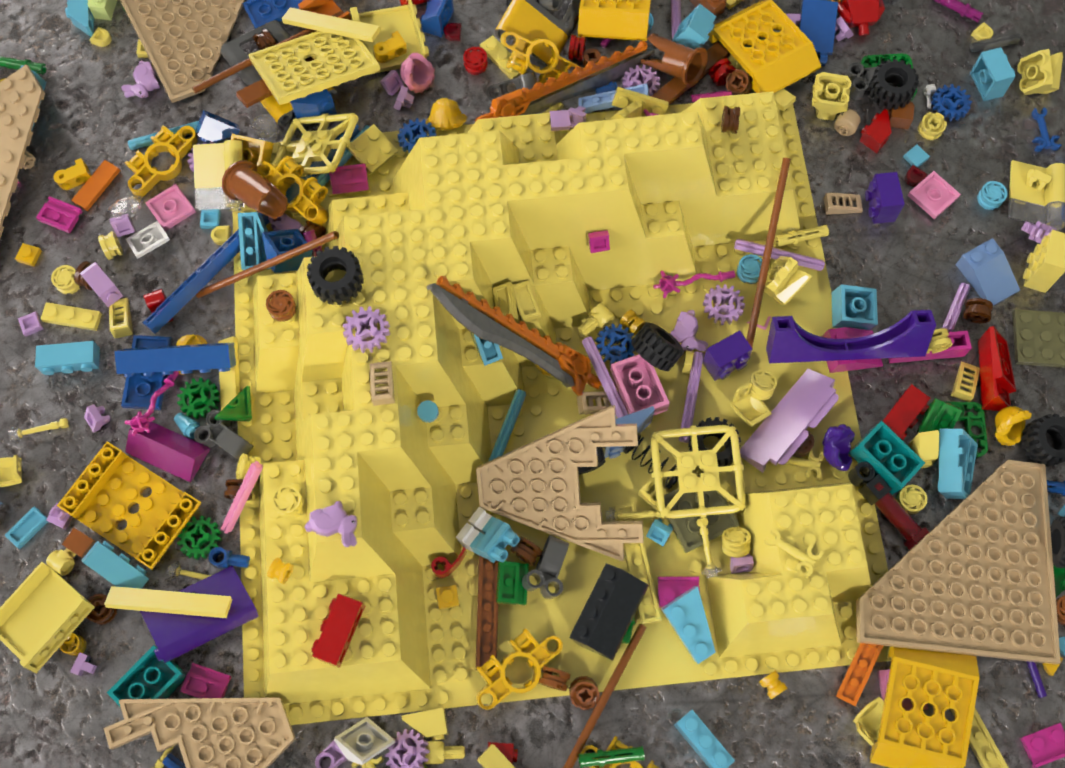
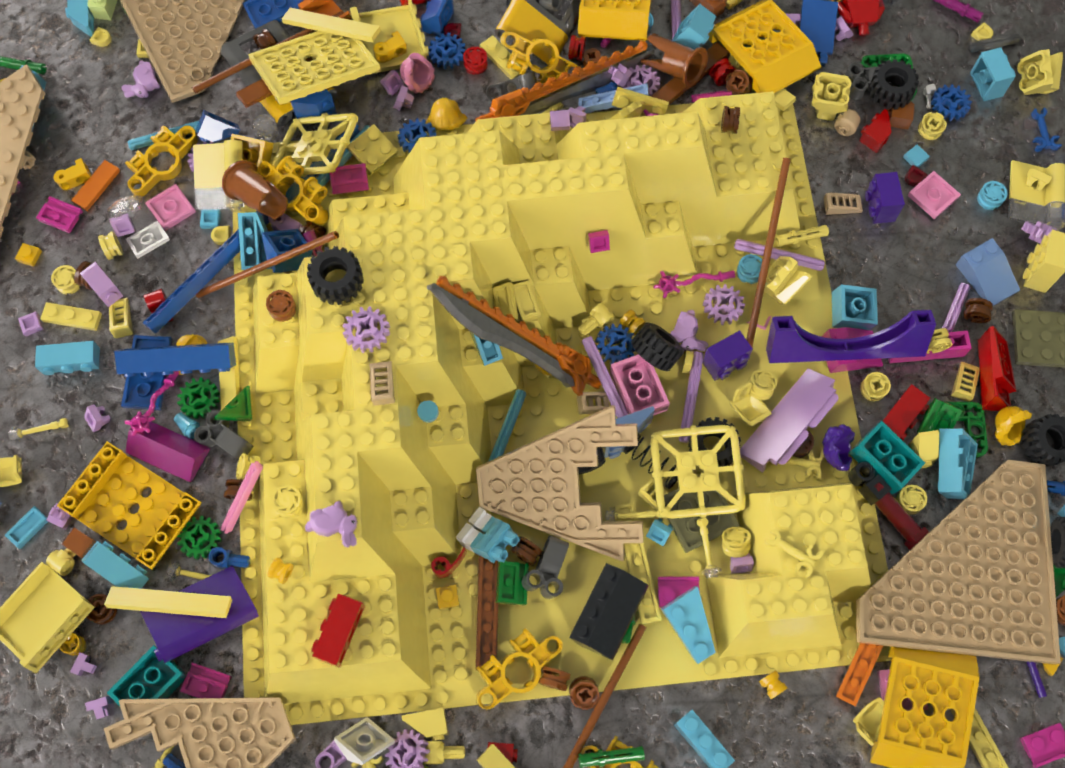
none -> lavender tile [85,696,114,719]
none -> blue gear [428,33,466,69]
none -> lavender tile [608,63,632,87]
none -> light yellow wheel [860,372,891,401]

